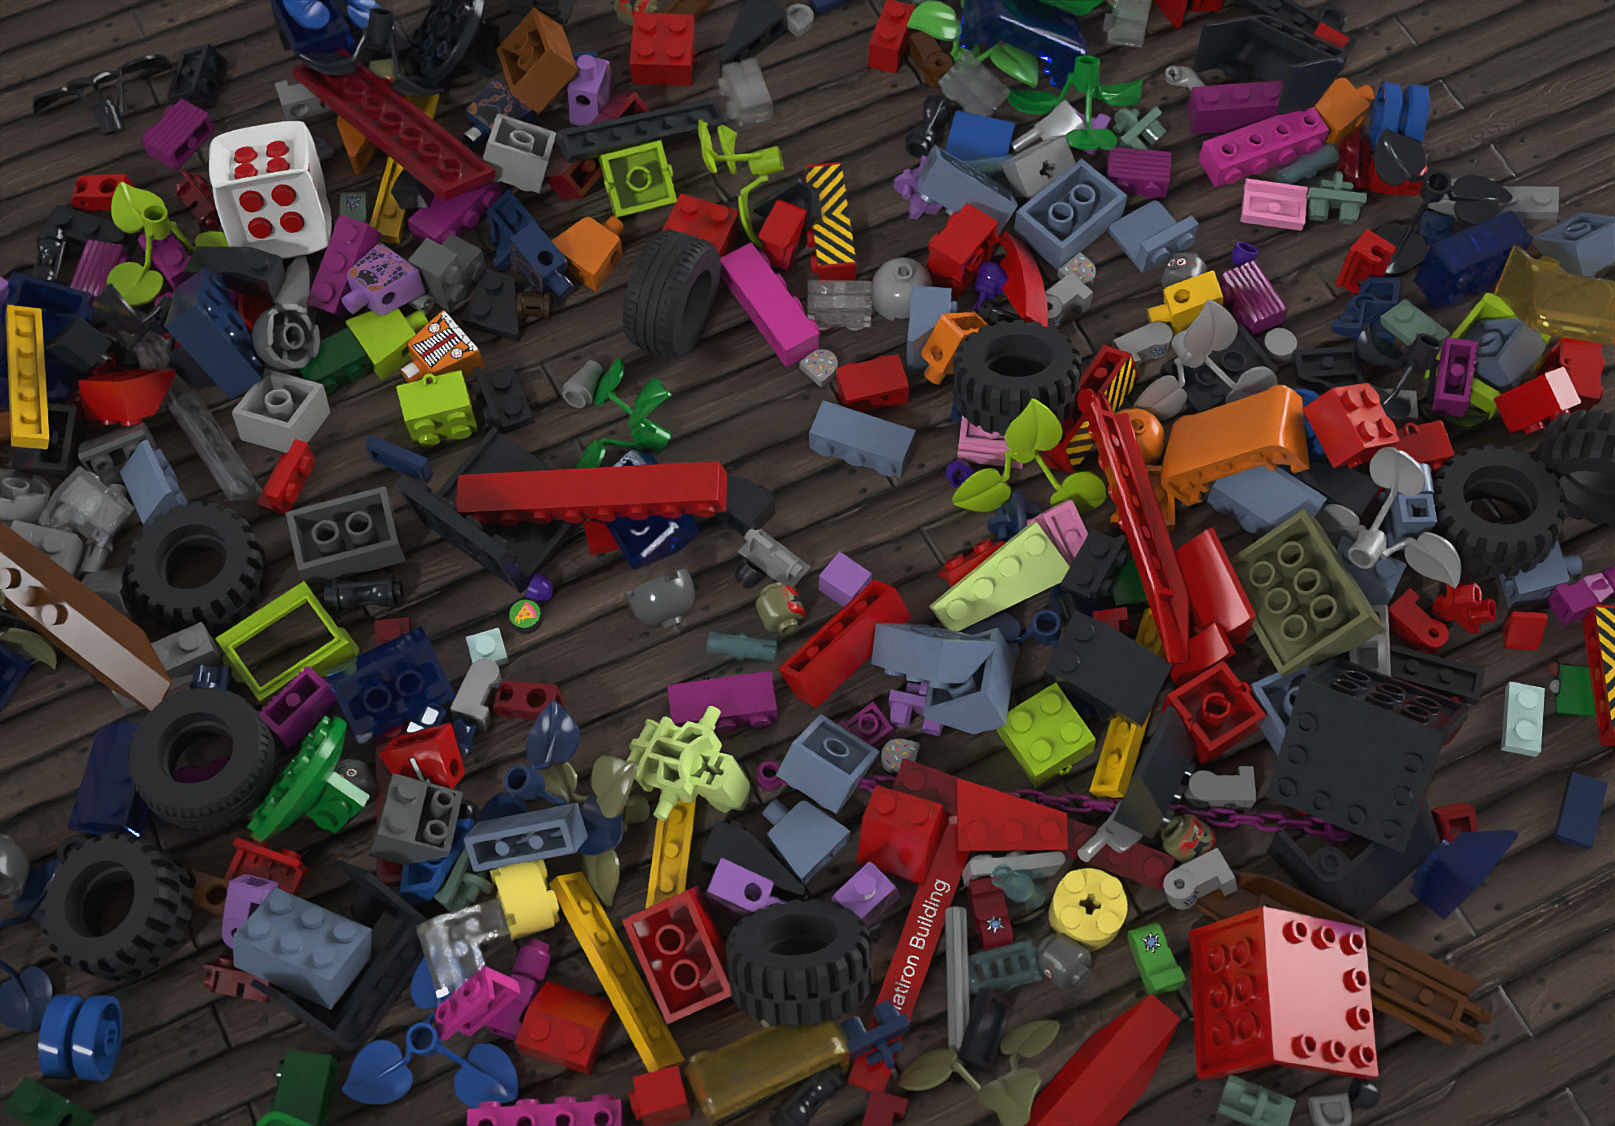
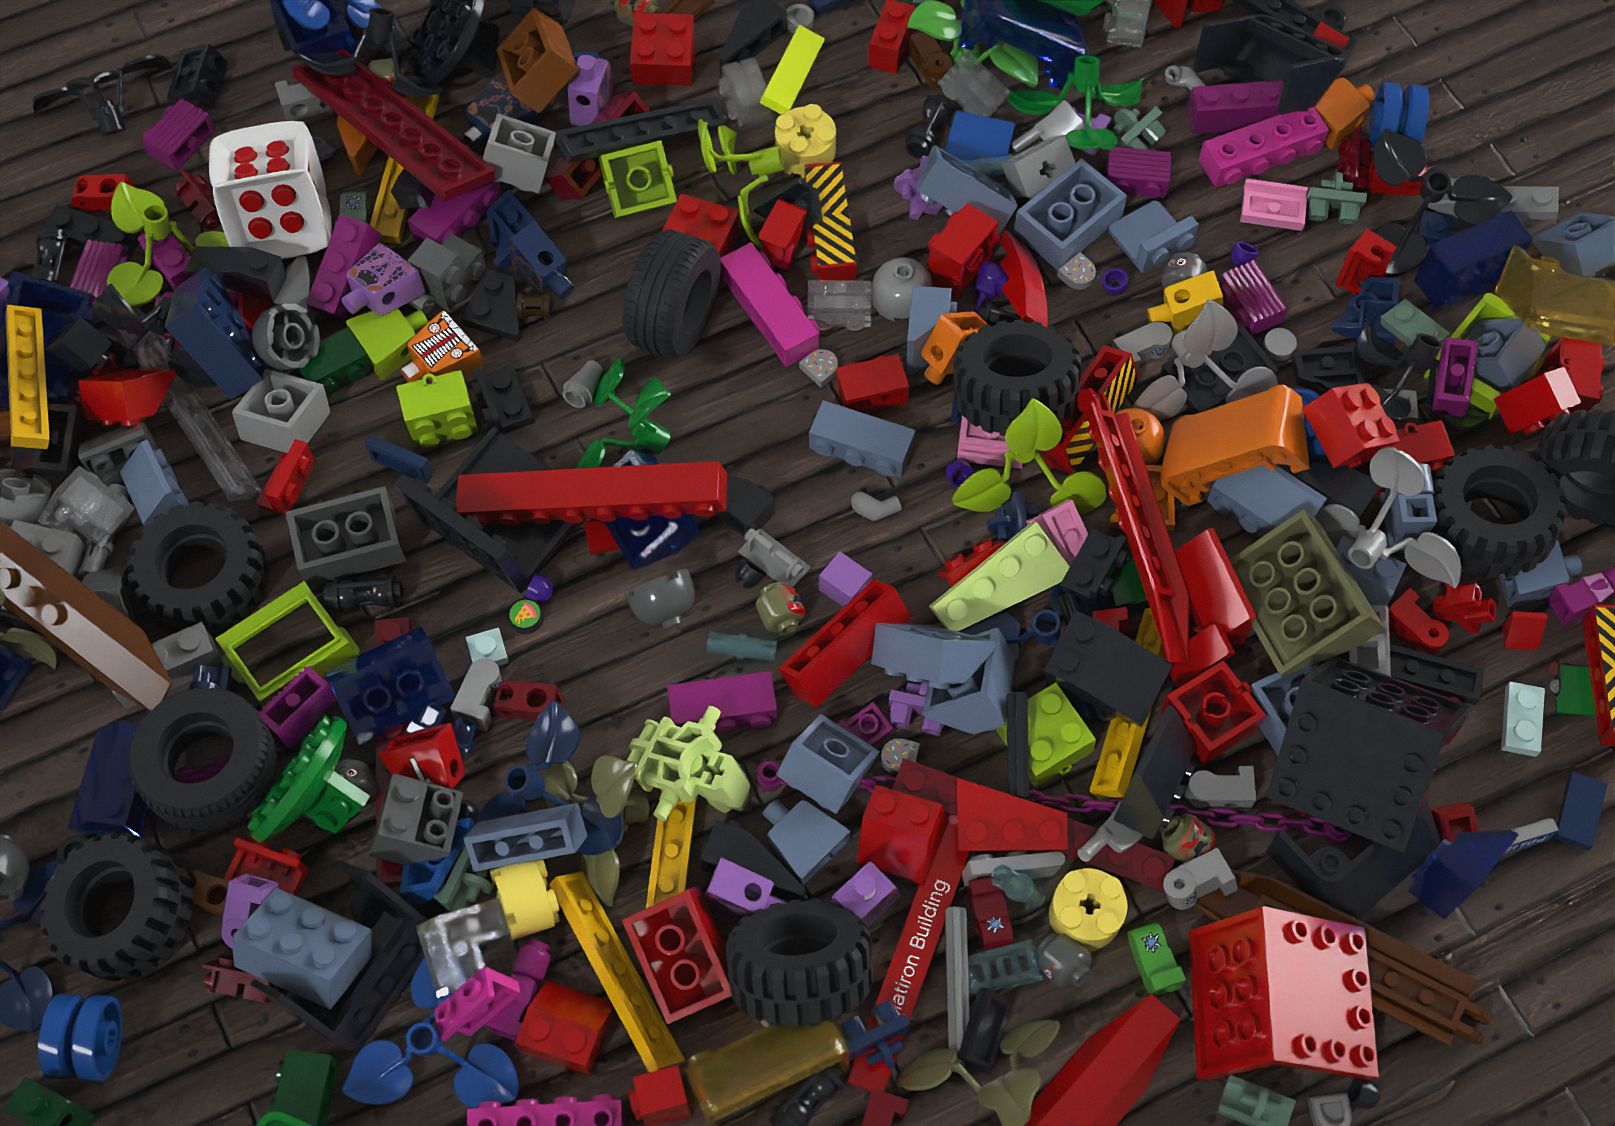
orange torso [552,216,625,292] -> none
light grey leg [1045,272,1093,328] -> none
clear light blue pin [1276,143,1338,185] -> none
none -> neon yellow tile [759,25,825,115]
none -> light yellow brick [775,104,836,178]
none -> light grey arm [851,491,902,521]
none -> black axle [1006,692,1029,798]
none -> dark purple hinge [1102,268,1128,296]
none -> light grey tile [1476,818,1558,861]

